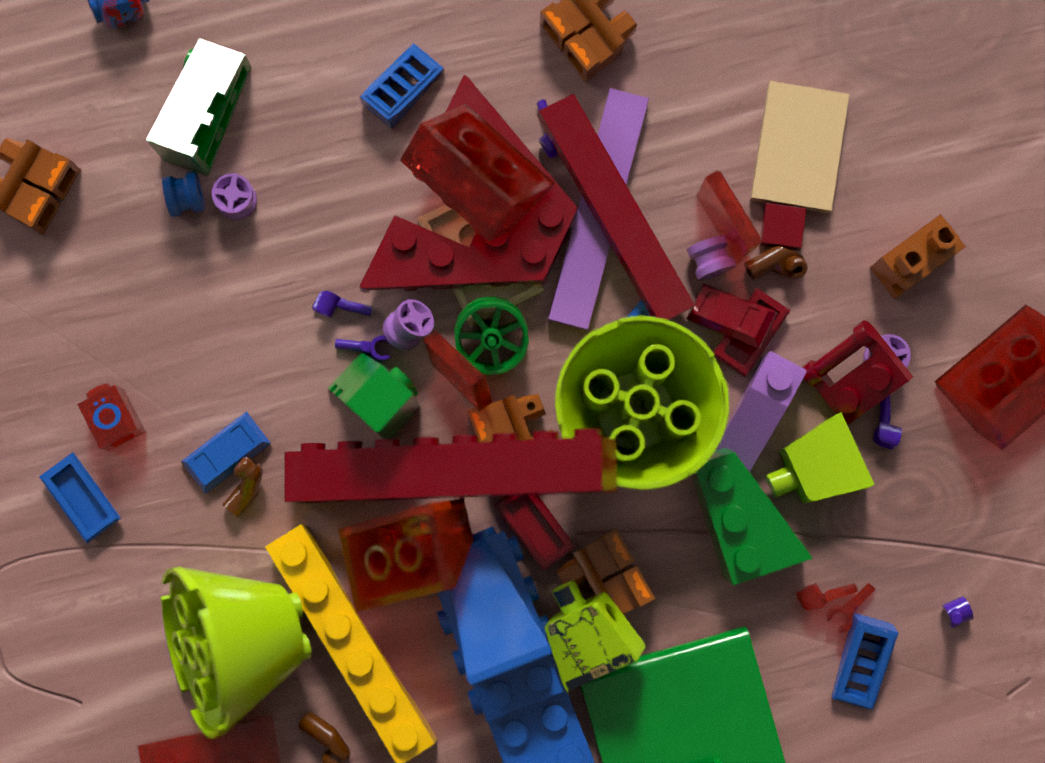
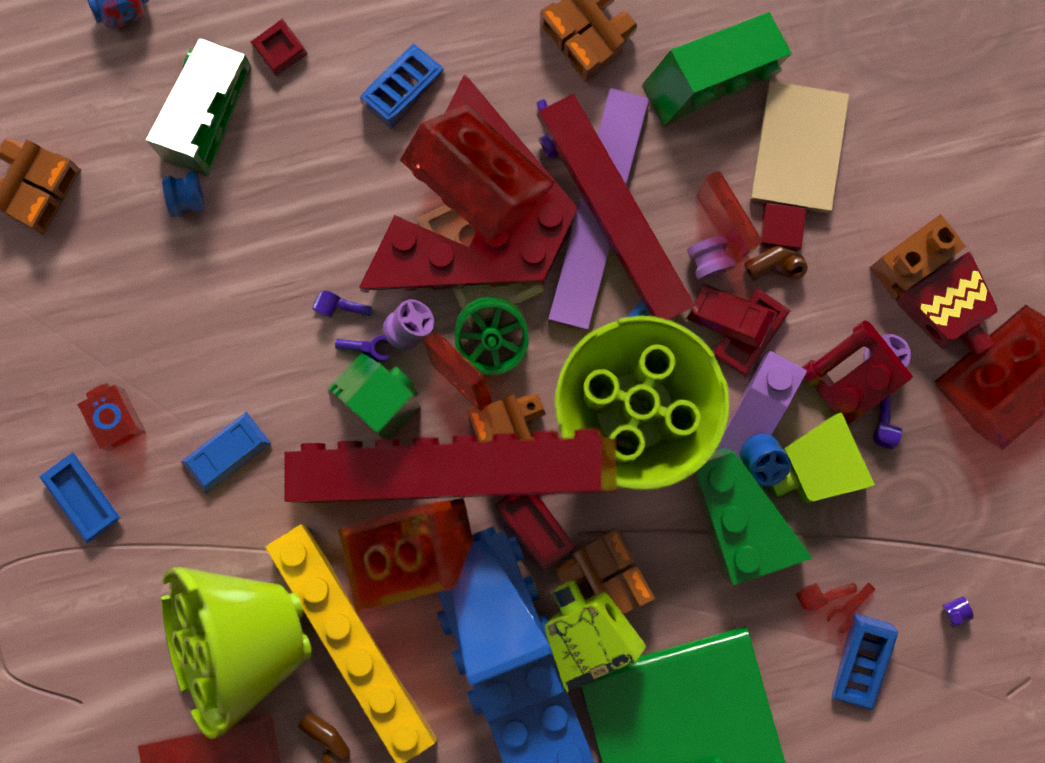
medium lavender wheel [212,173,257,220] -> none
reddish brown arm [222,457,263,518] -> none
none -> dark red tile [250,18,308,77]
none -> green wedge [642,12,792,126]
none -> blue wheel [740,433,791,486]
none -> dark red torso [896,252,998,358]

